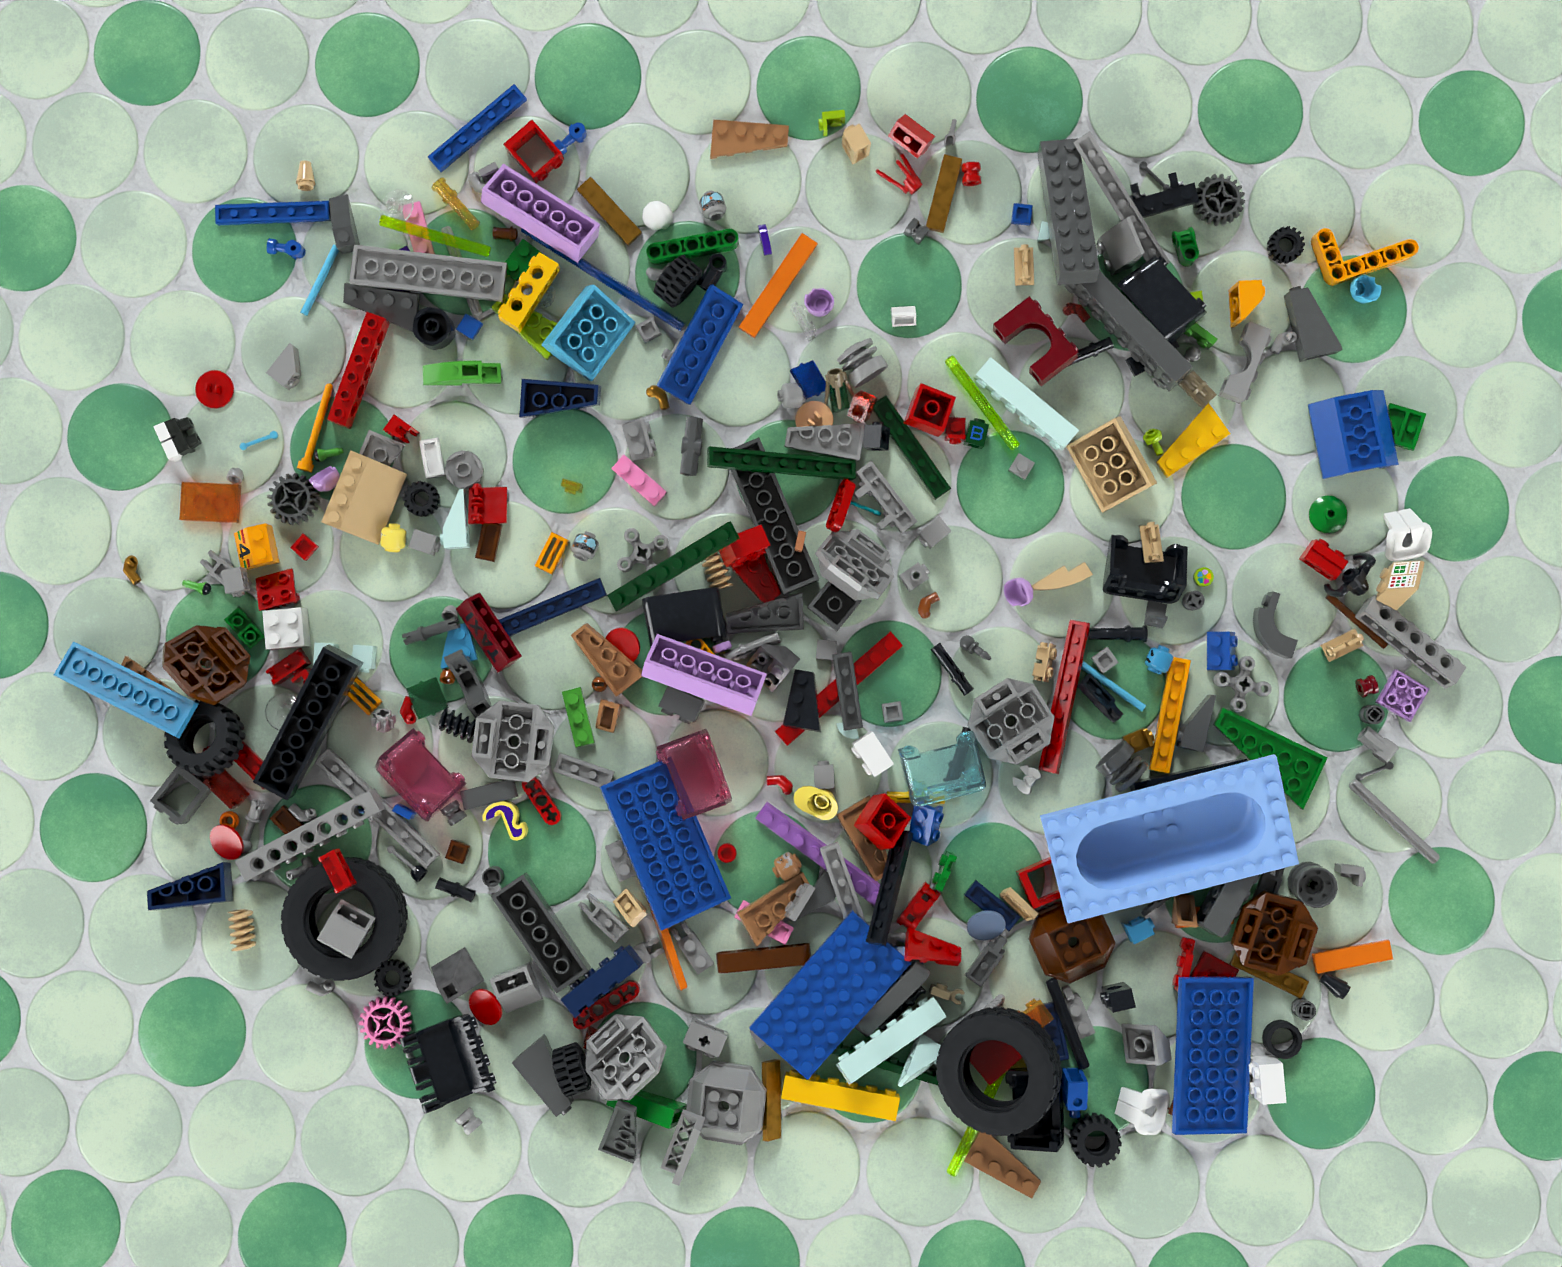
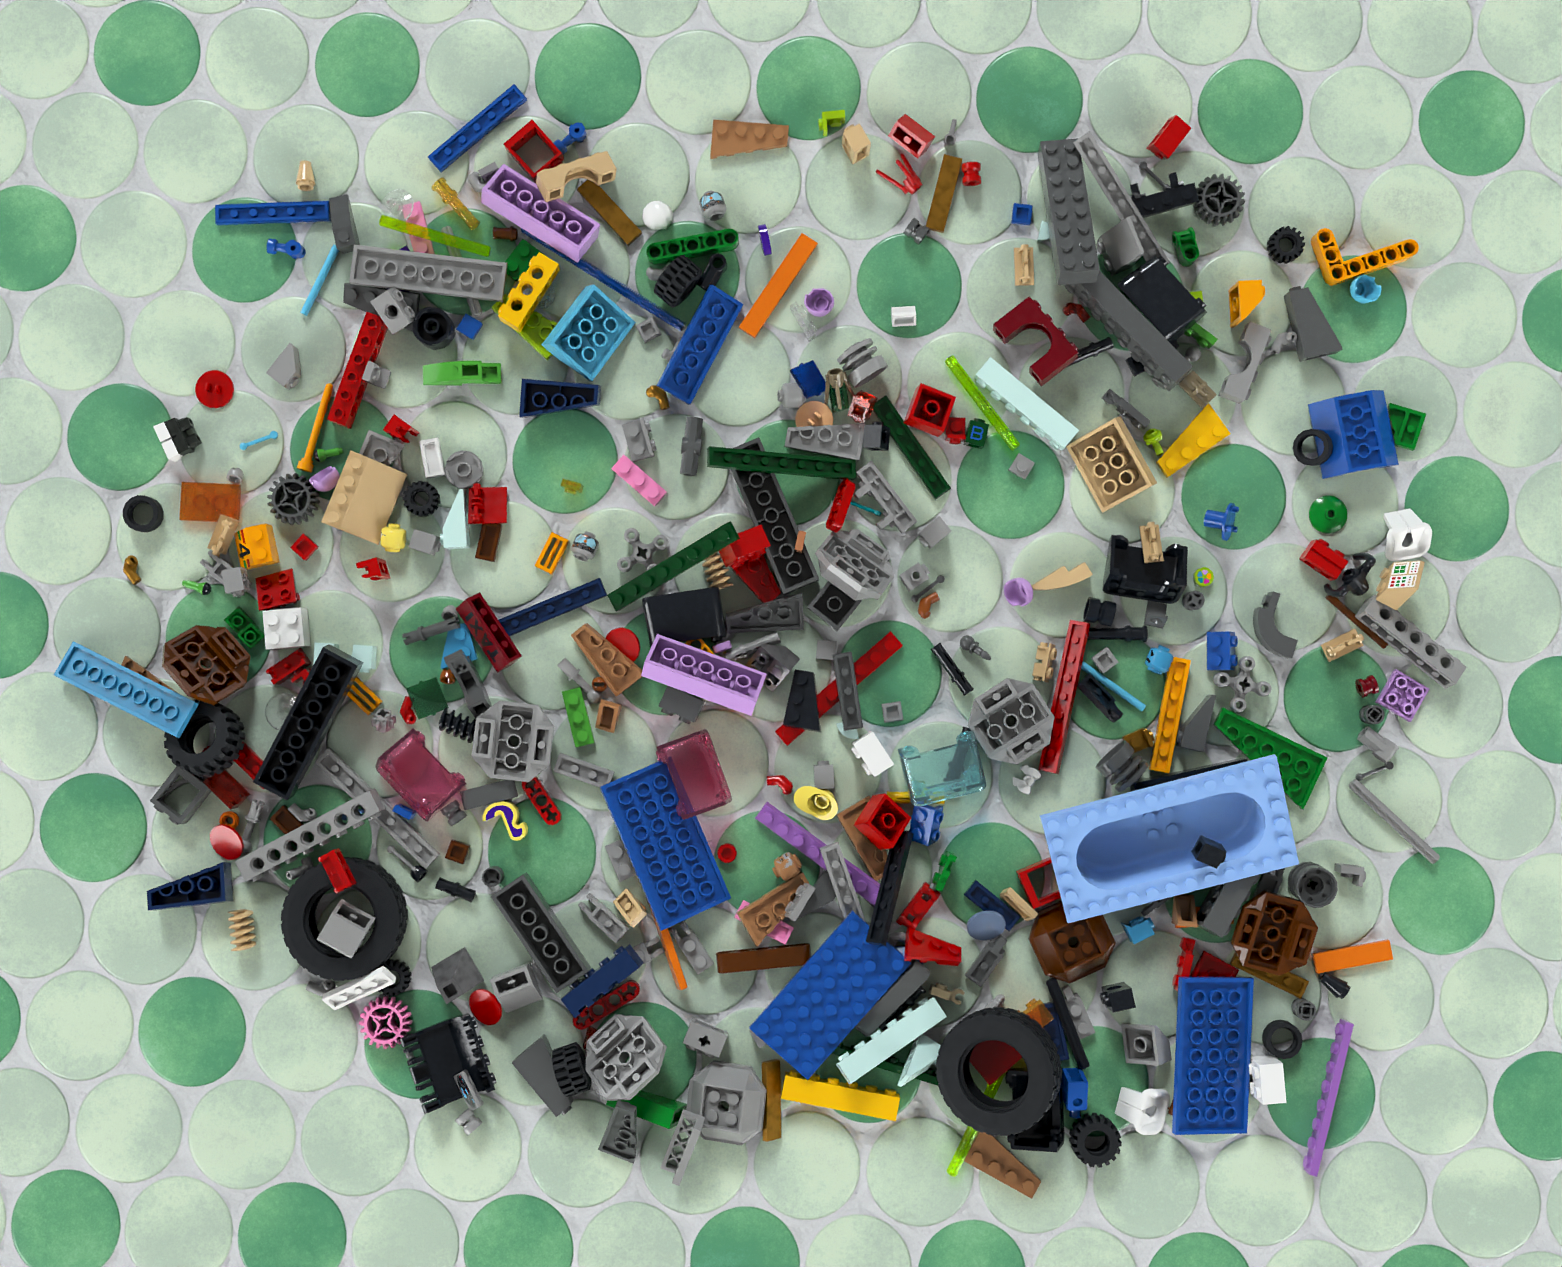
none -> black tyre [123,495,164,532]
none -> tan hinge [207,514,239,556]
none -> white plate [322,966,396,1011]
none -> red hinge [356,557,391,581]
none -> light grey bracket [362,361,391,389]
none -> light grey brick [370,286,415,335]
none -> slope [454,1069,483,1111]
none -> tan arch [536,151,617,202]
none -> light grey pin [557,658,602,704]
none -> dark grey hinge [911,575,945,602]
none -> black wheel [1083,597,1116,627]
none -> dark grey hinge [1102,389,1150,429]
none -> red hinge [1147,115,1191,159]
none -> black brick [1191,835,1226,869]
none -> blue piece [1204,503,1239,541]
none -> black tyre [1292,429,1333,466]
none -> medium lavender plate [1303,1019,1354,1177]

